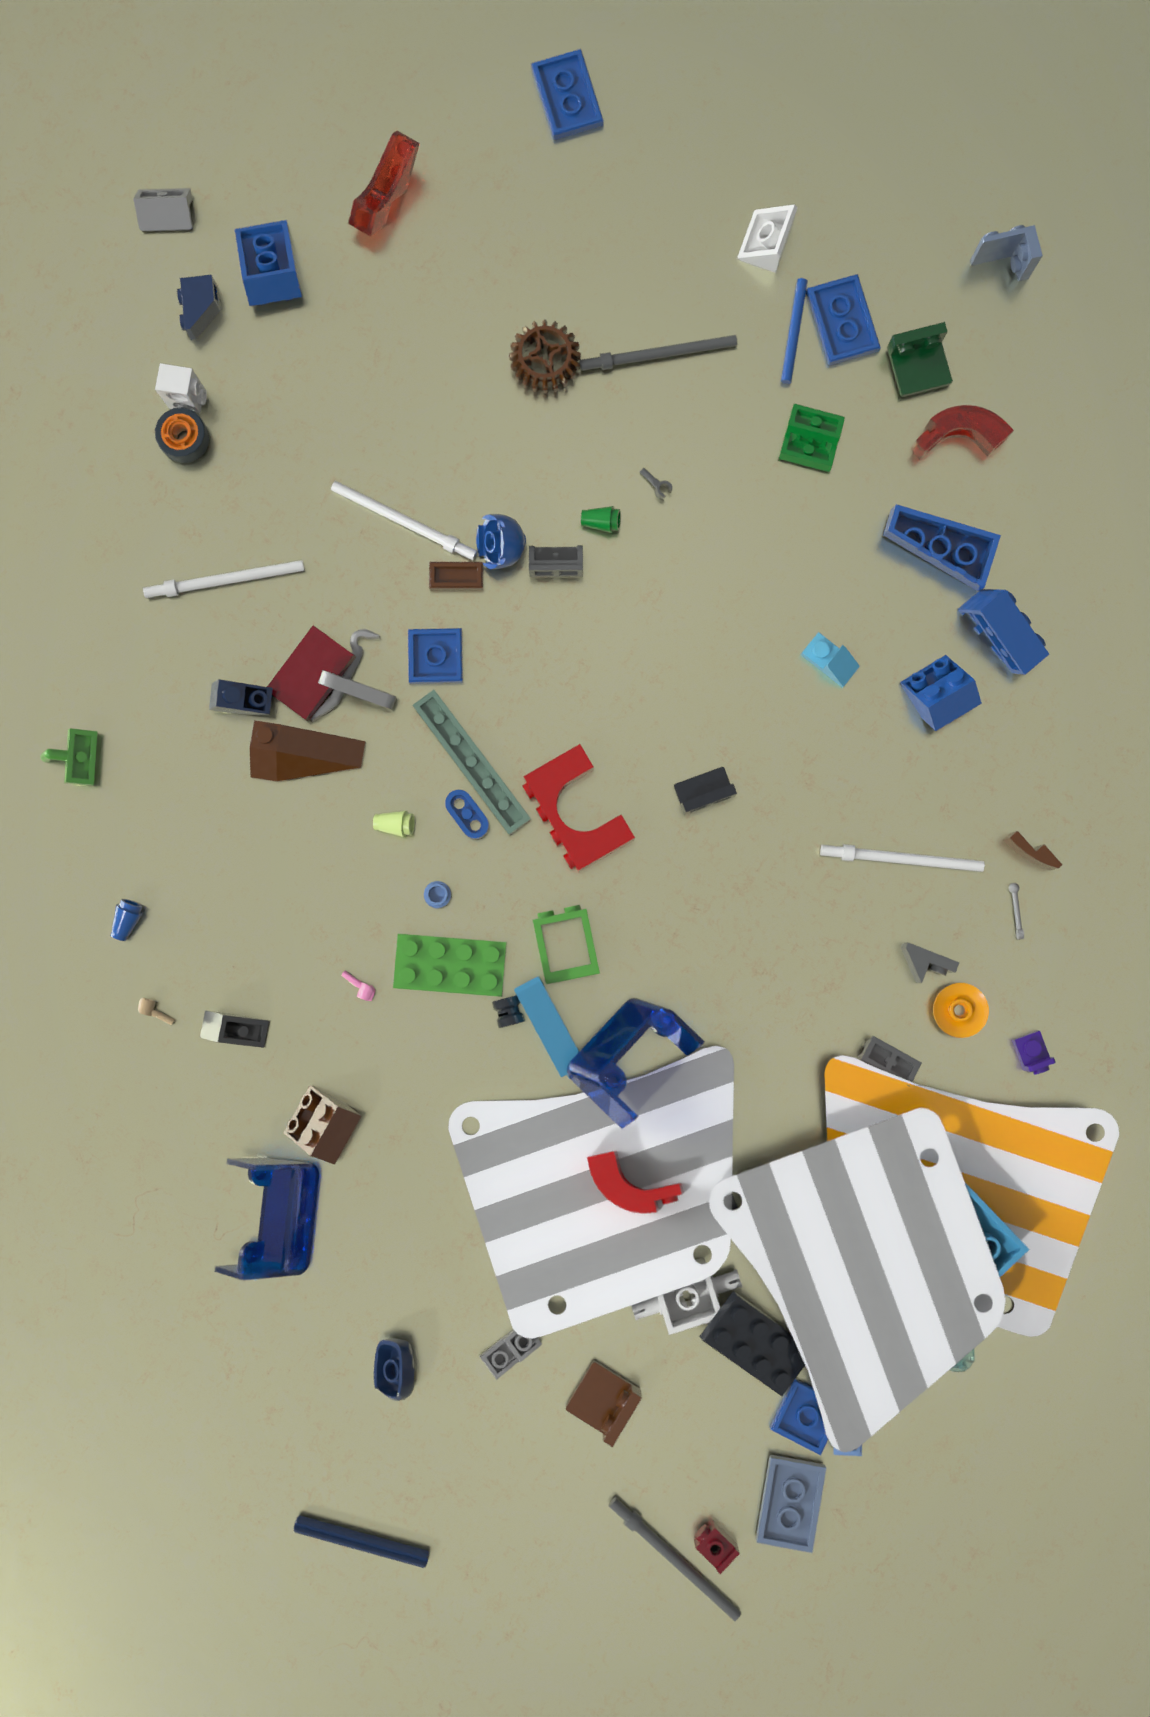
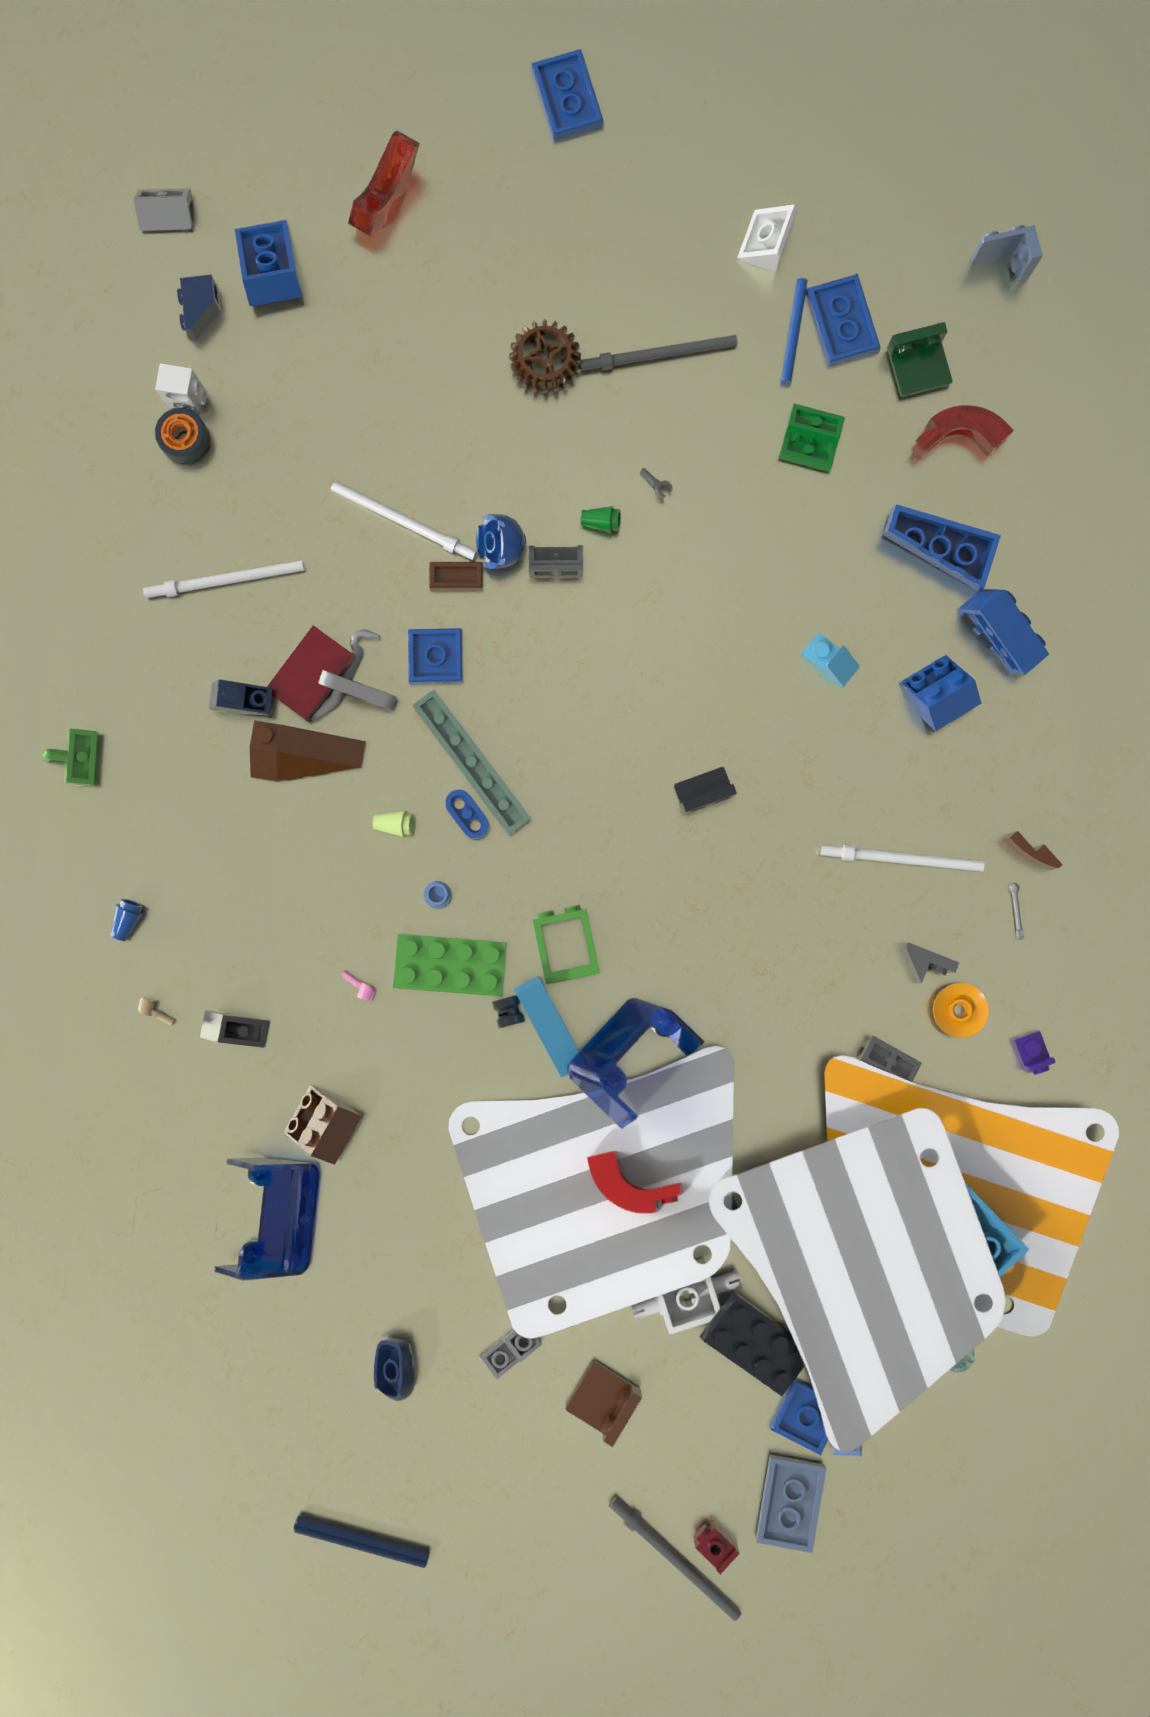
red arch [522,744,635,872] -> none

